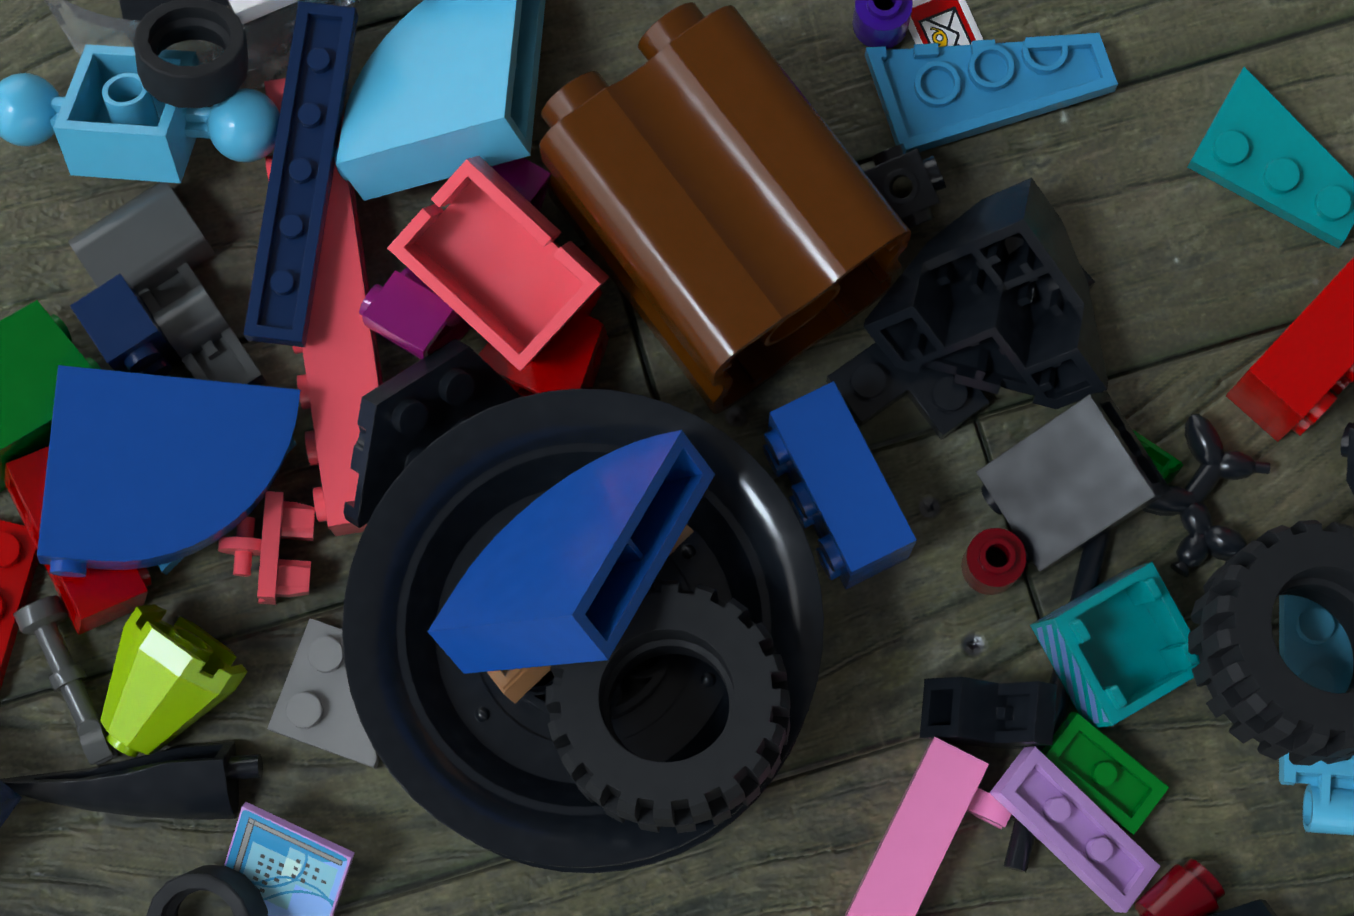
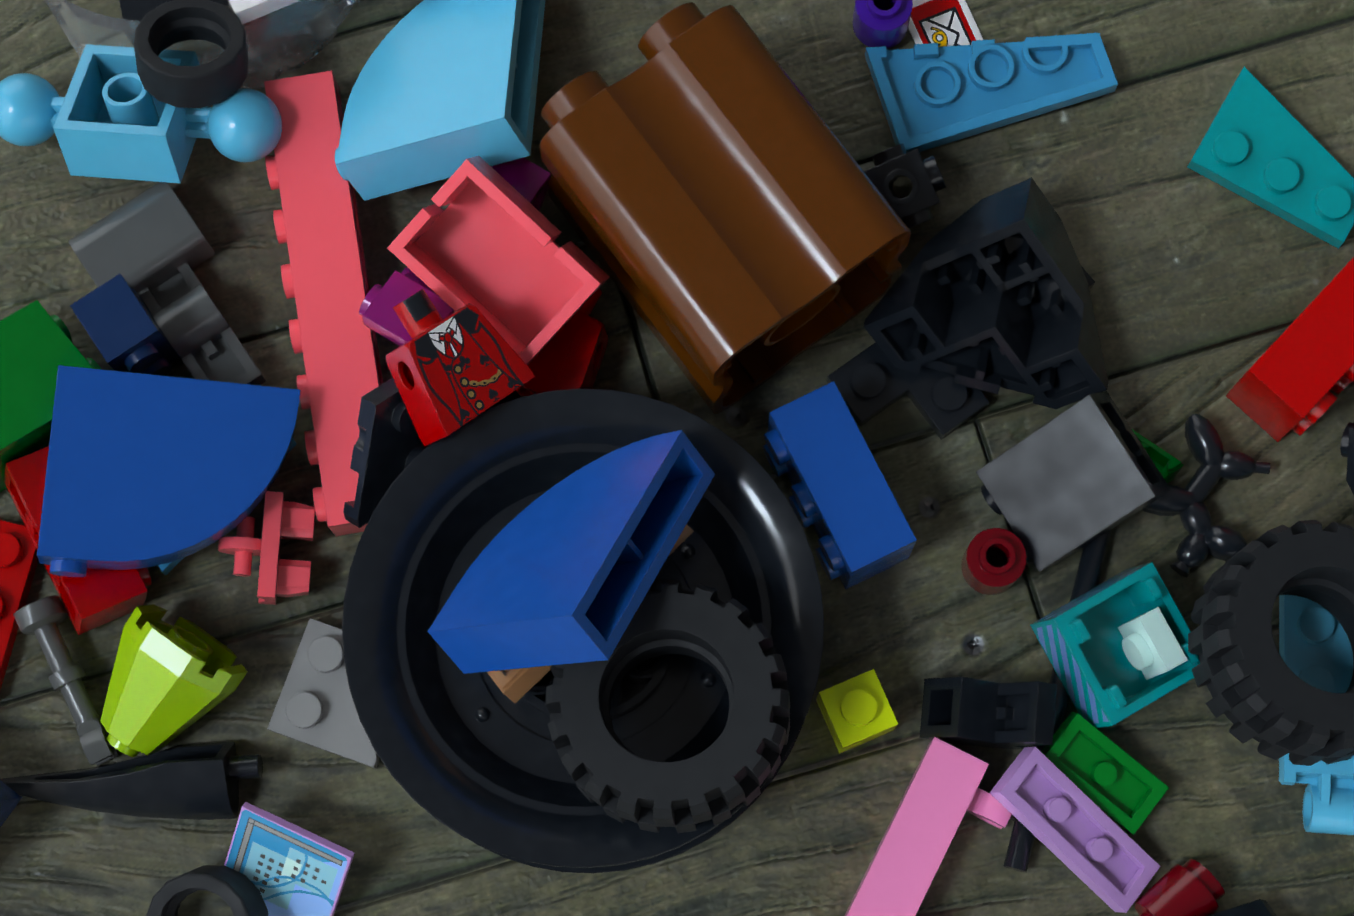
dark blue plate [243,1,359,347] -> none
none -> red torso [386,289,535,446]
none -> neon yellow brick [816,669,898,754]
none -> light aqua plate [1117,607,1188,680]

